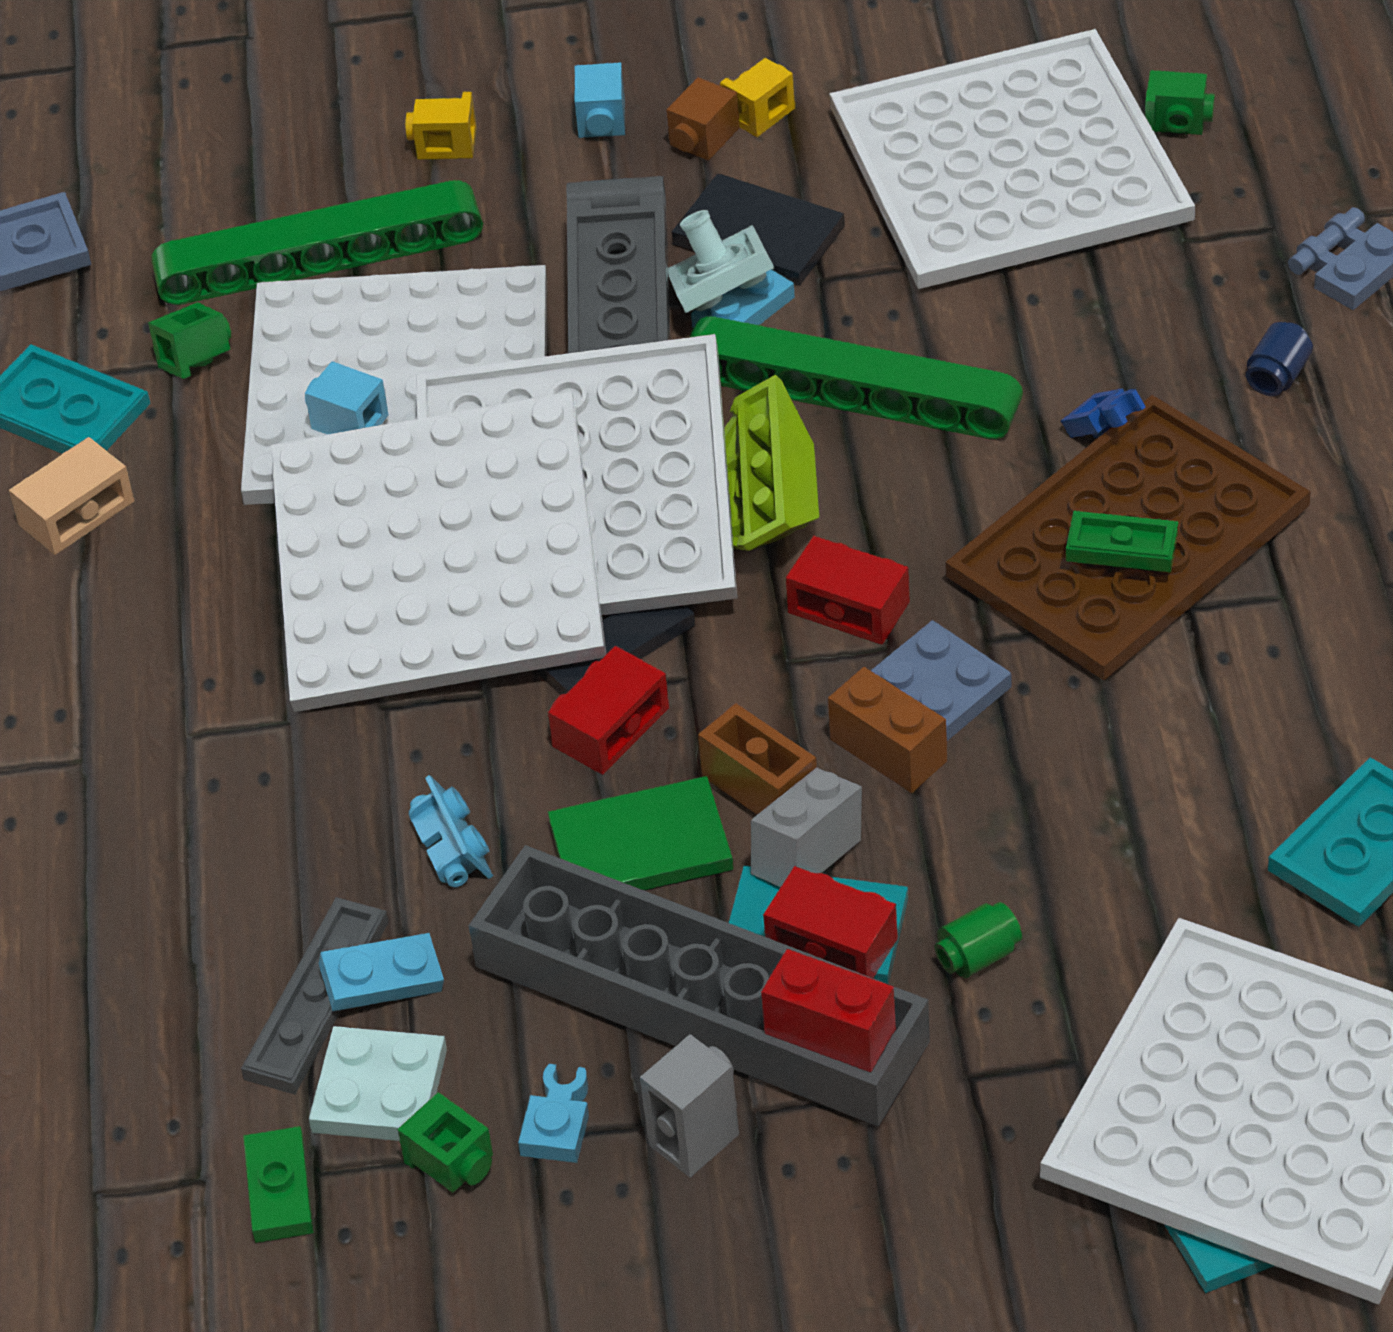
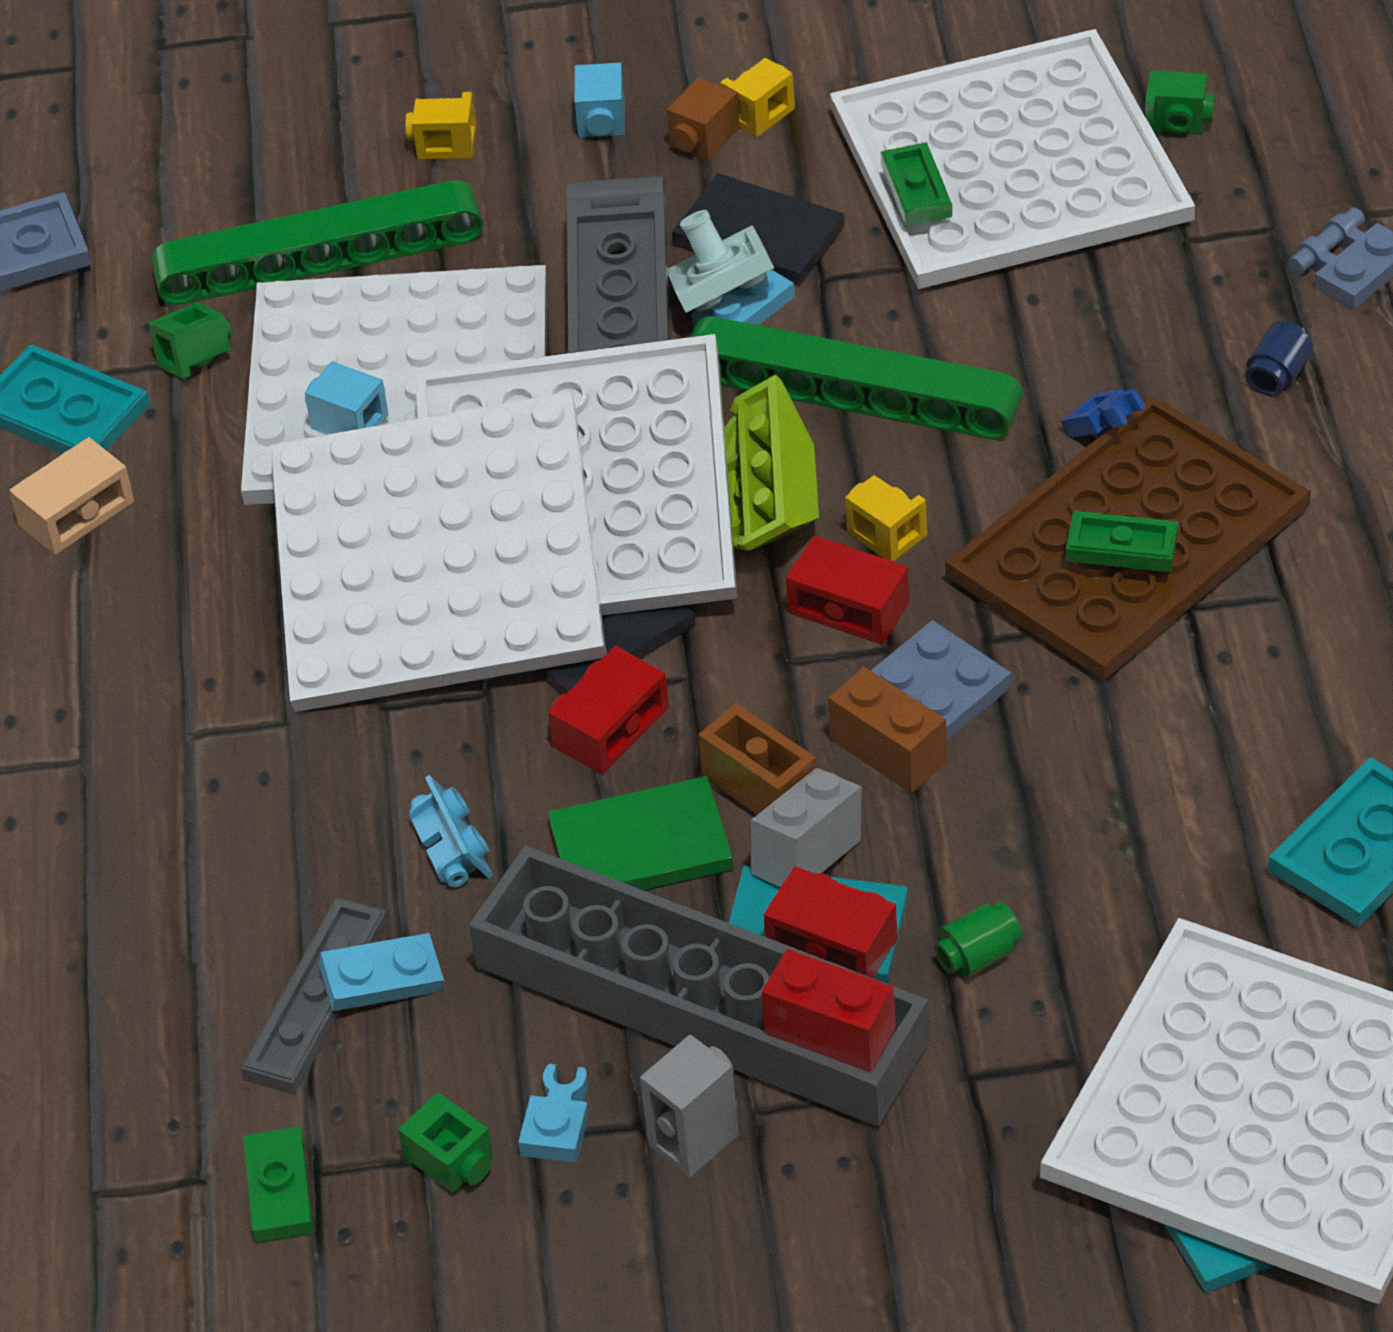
light aqua plate [309,1026,447,1141] -> none
none -> yellow brick [845,475,927,561]
none -> green plate [880,142,953,227]

